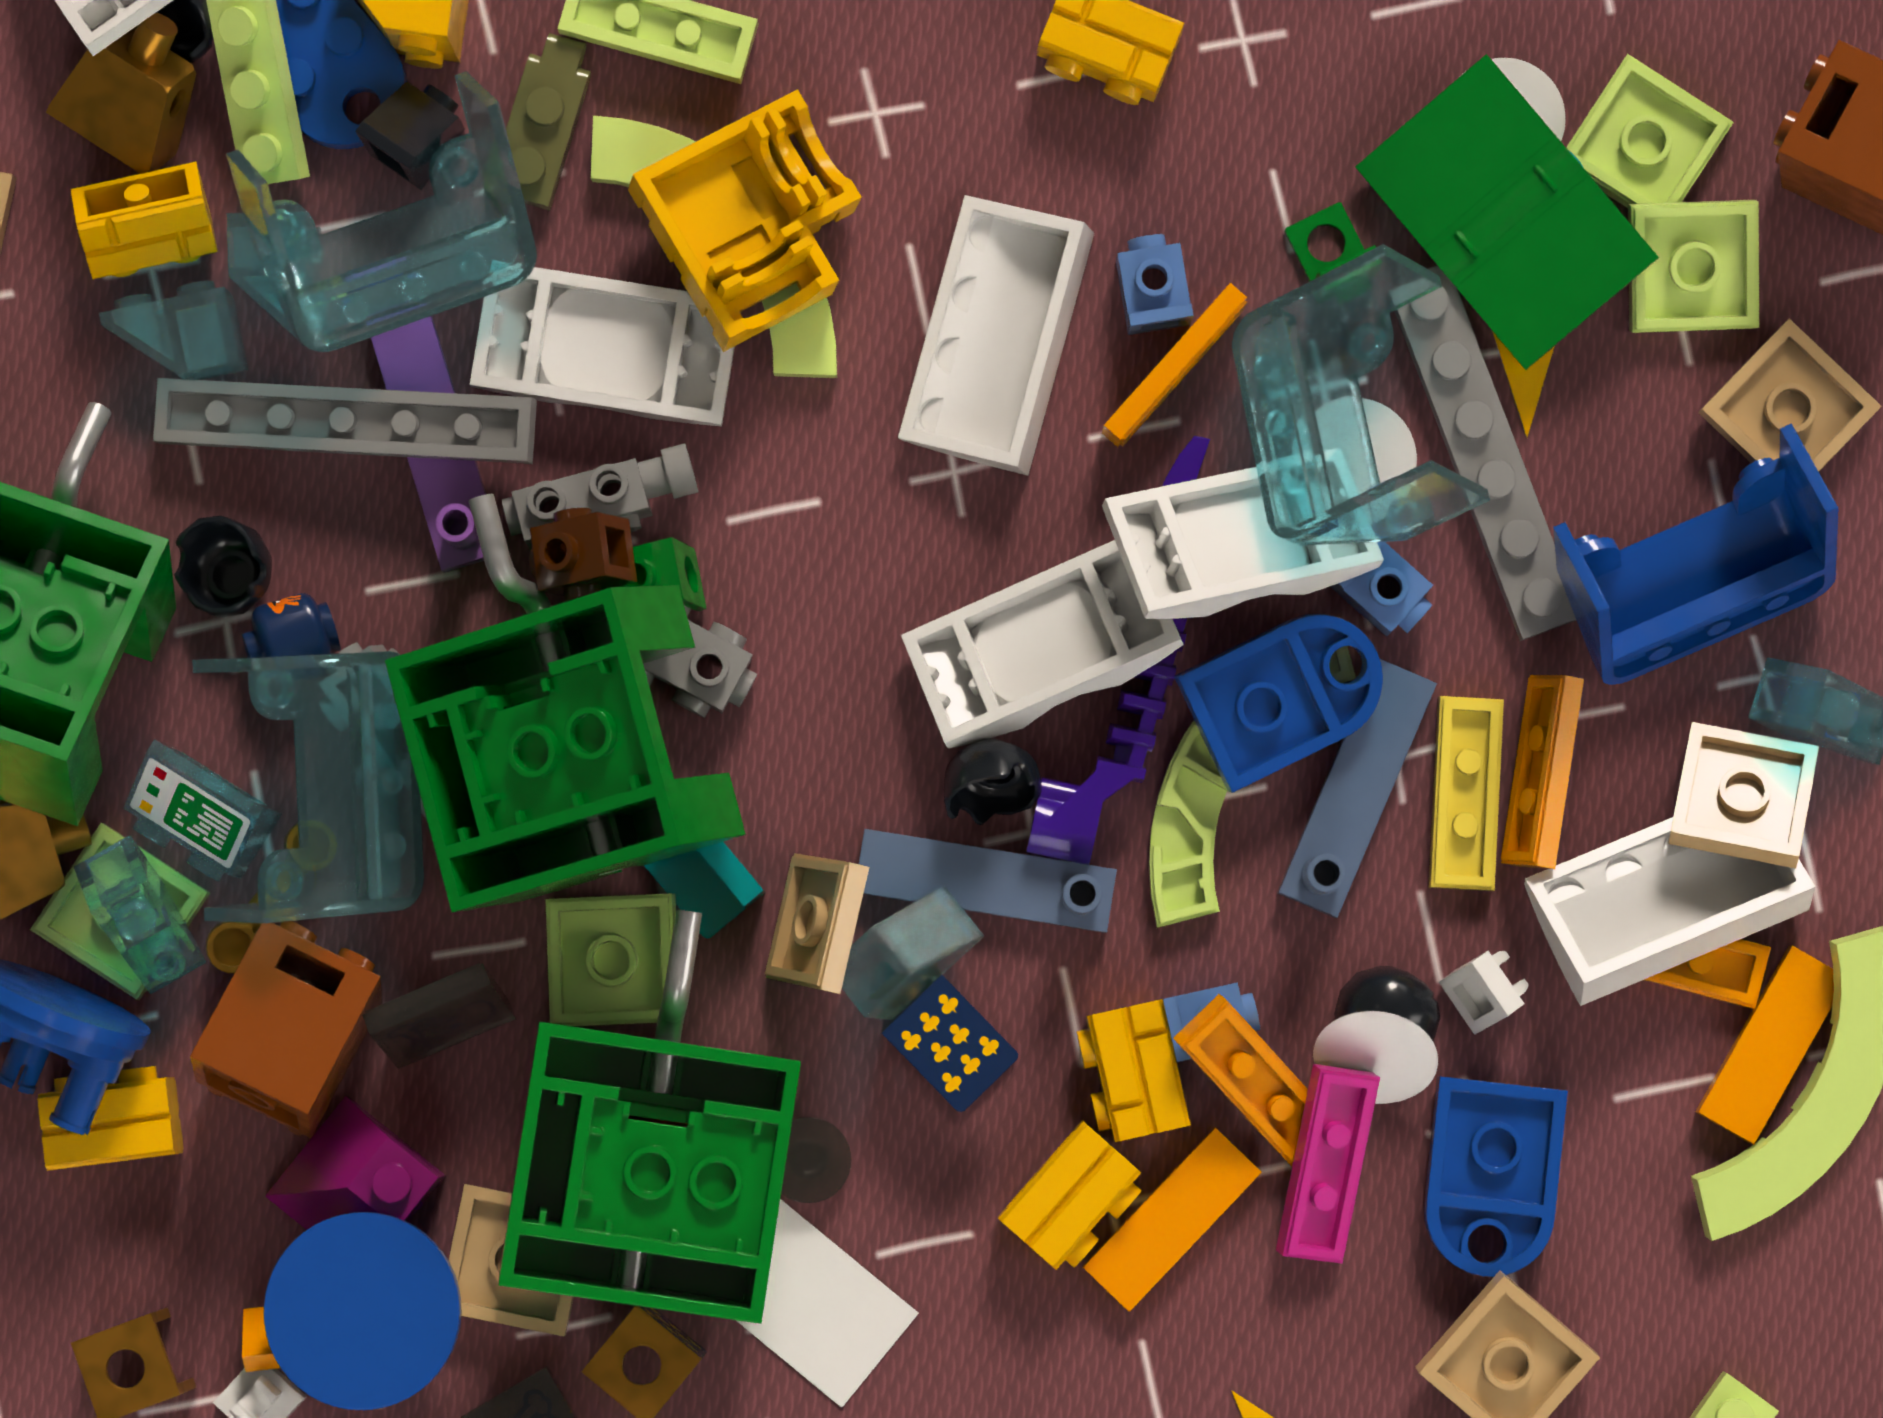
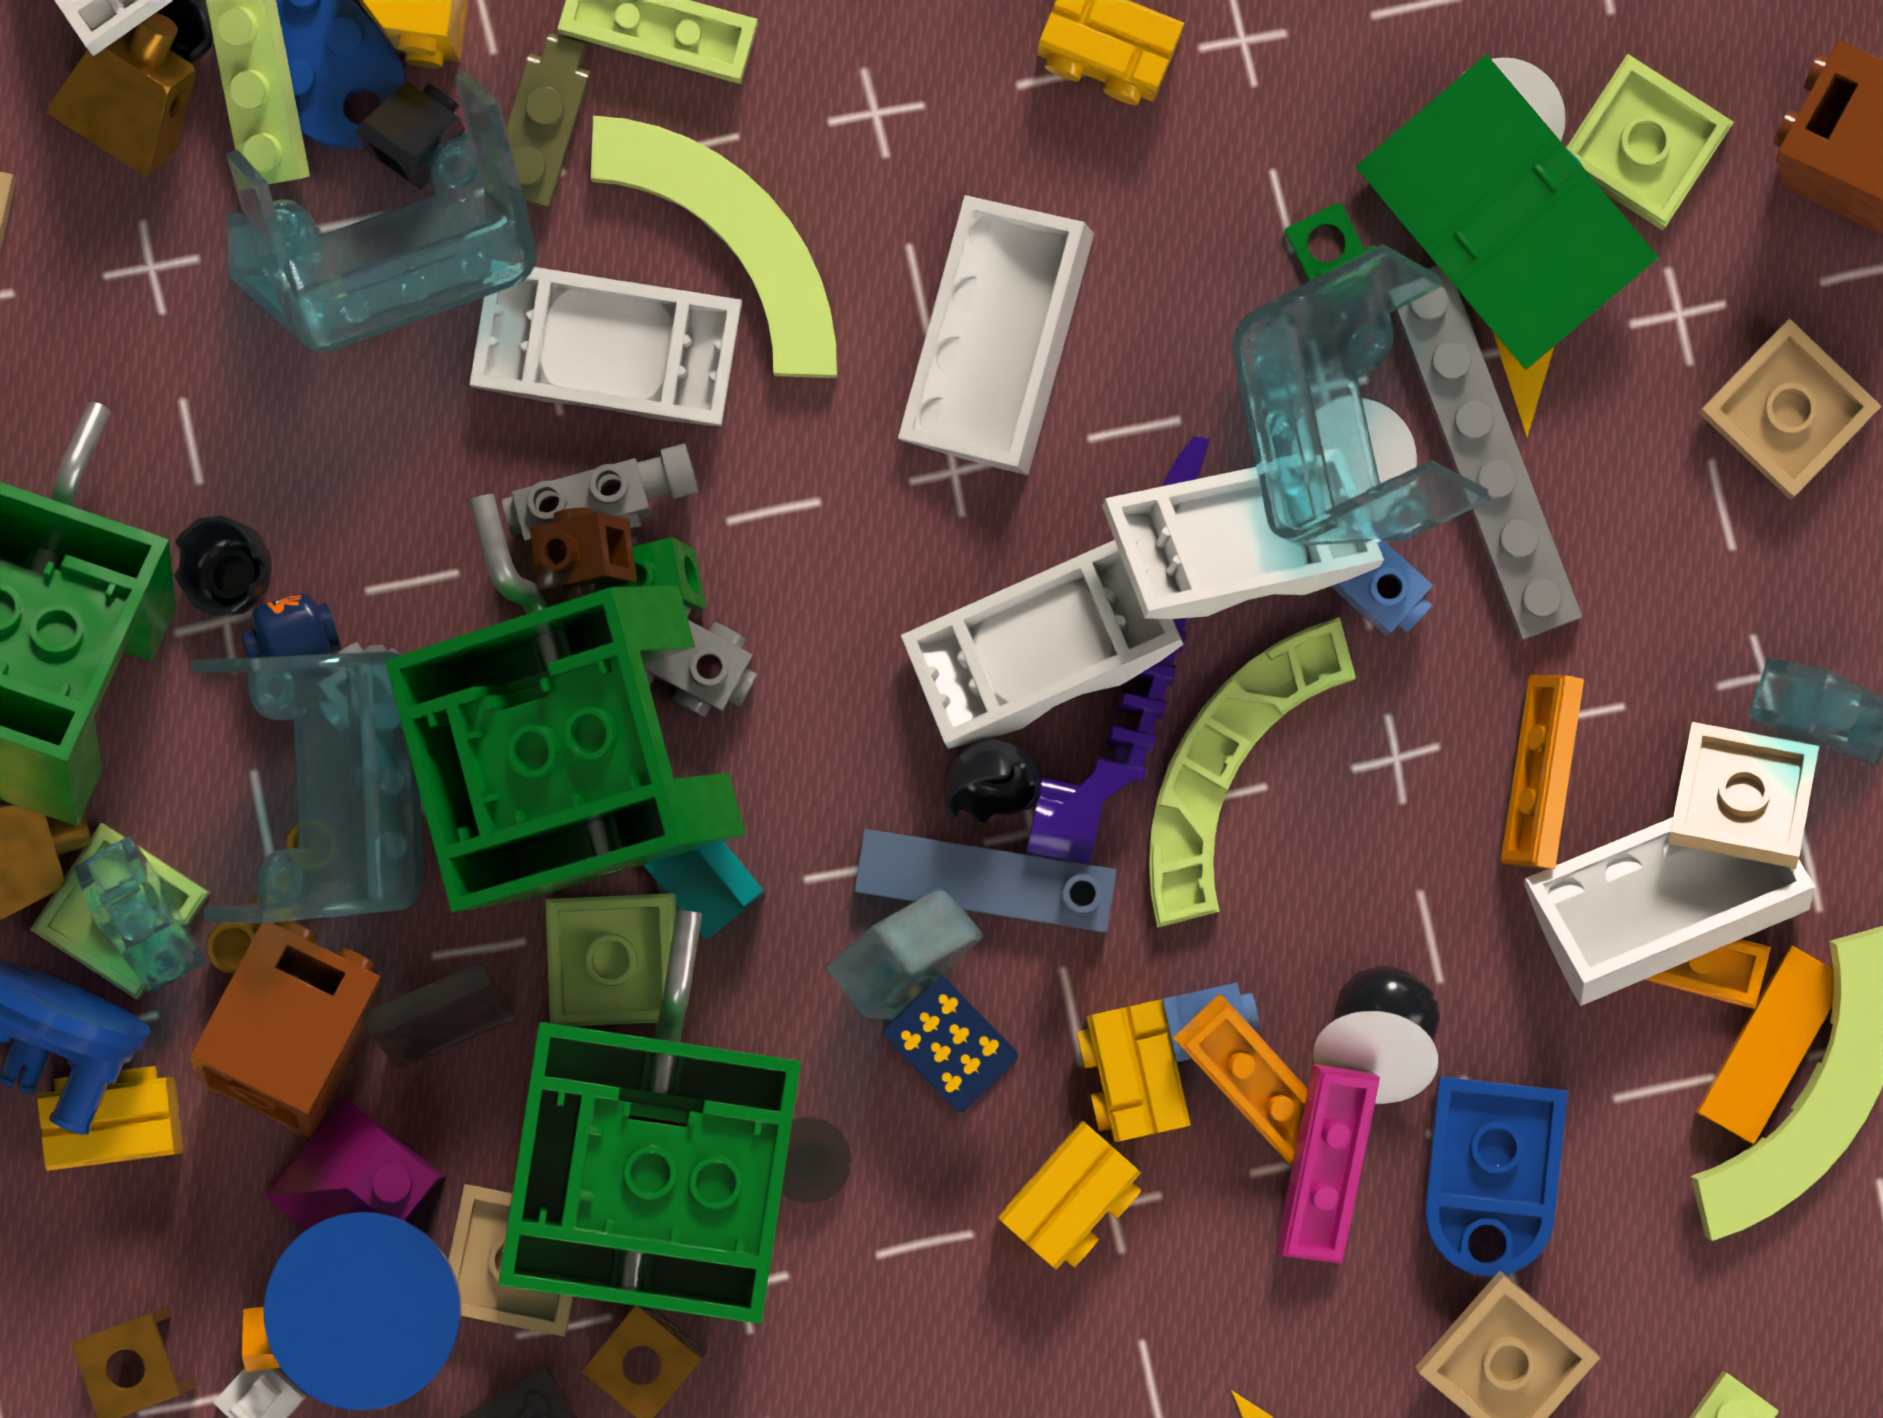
yellow brick [70,161,218,279] -> none
clear light blue slope [99,281,248,380] -> none
slope [123,739,282,882] -> none
light grey plate [153,378,537,464] -> none
medium lavender piece [368,311,486,573] -> none
yellow piece [628,89,862,352] -> none
white sticker [736,1199,919,1408] -> none
tan tile [765,853,870,994] -> none
light orange tile [1082,1127,1262,1312] -> none
light orange tile [1102,283,1247,447] -> none
medium blue brick [1116,234,1194,335] -> none
blue plate [1174,614,1383,793] -> none
sand blue piece [1277,659,1437,918] -> none
light yellow tile [1429,696,1504,891] -> none
white tile [1439,951,1529,1035] -> none
blue windscreen [1553,423,1838,685] -> none
yellowish green tile [1628,200,1759,333] -> none

